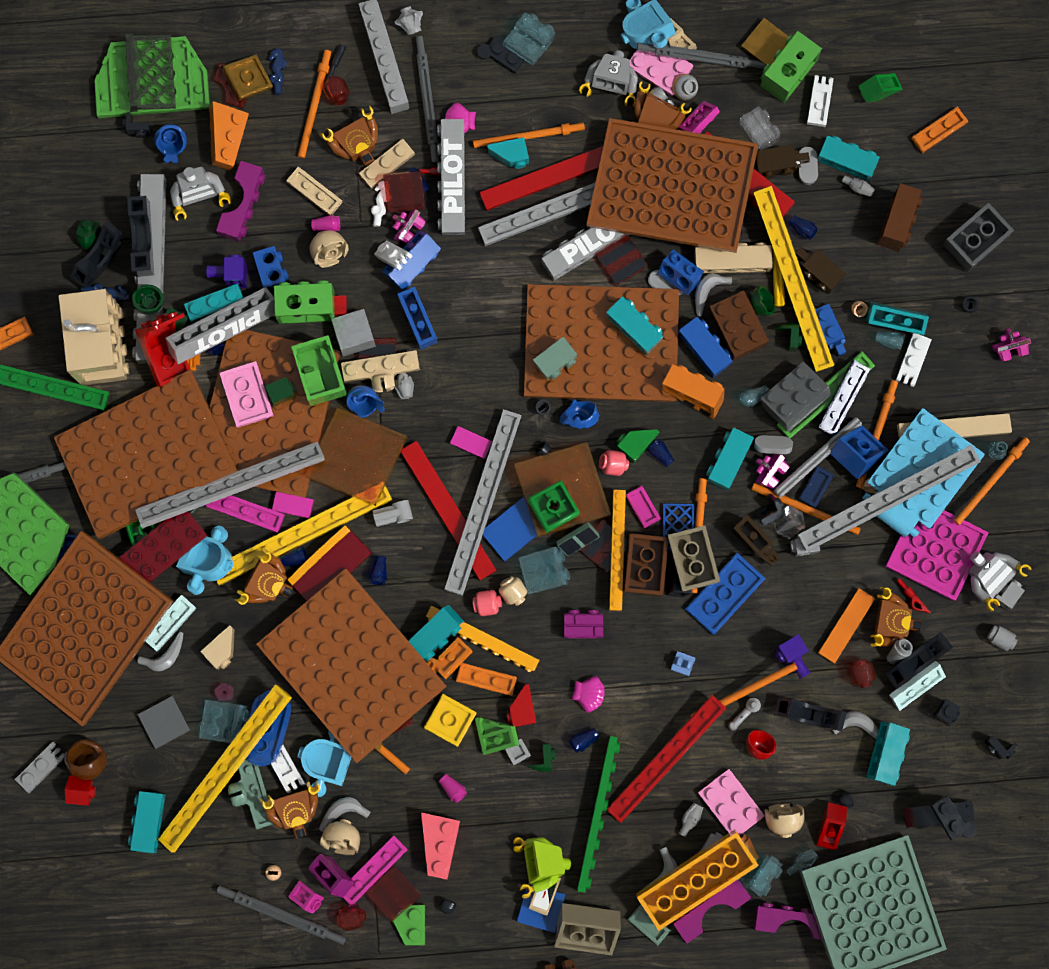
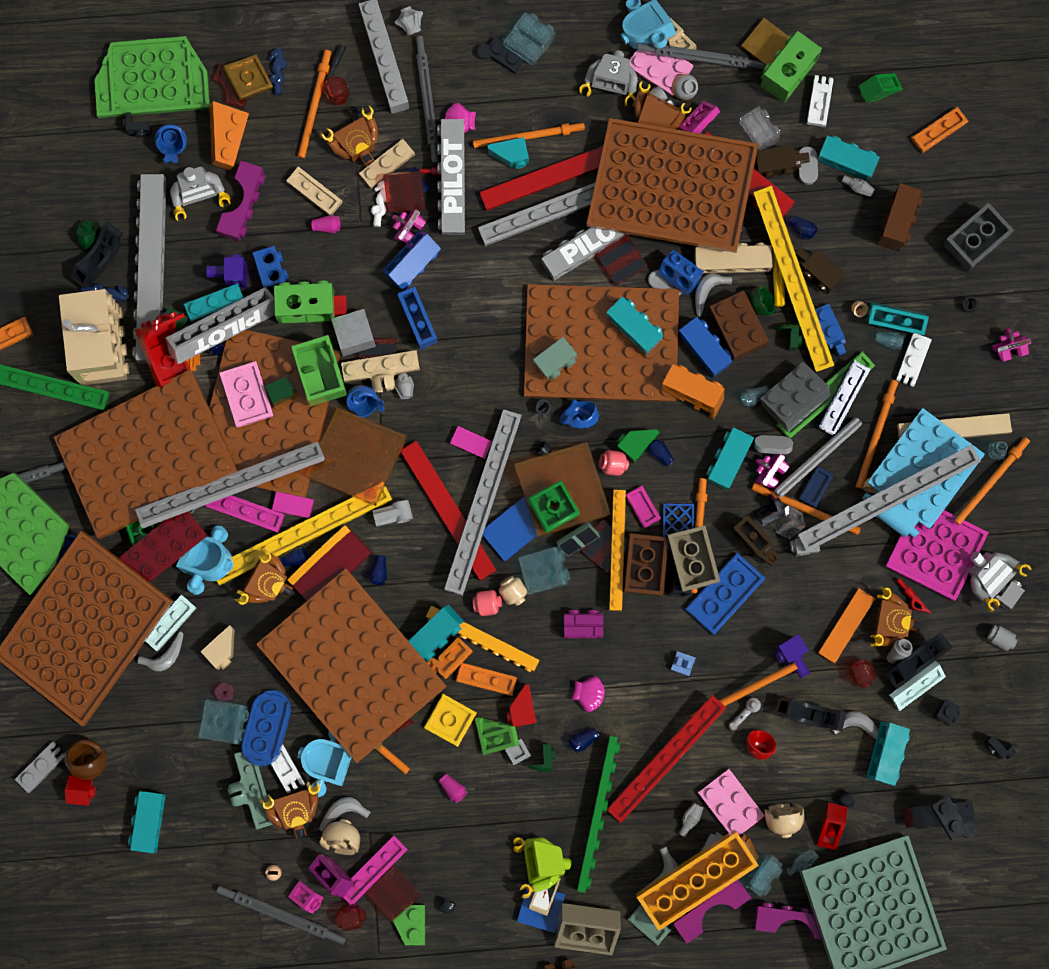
clear smoke fence [125,34,176,112] -> none
black arch [127,196,154,277] -> none
dark green helmet [132,285,164,315] -> none
dark grey tile [138,696,191,749] -> none
yellow plate [158,685,292,852] -> none
tan cylinder [310,230,349,268] -> none
white hinge [374,240,413,271] -> none
coral wedge [421,813,460,879] -> none
blue slope [830,425,889,479] -> none

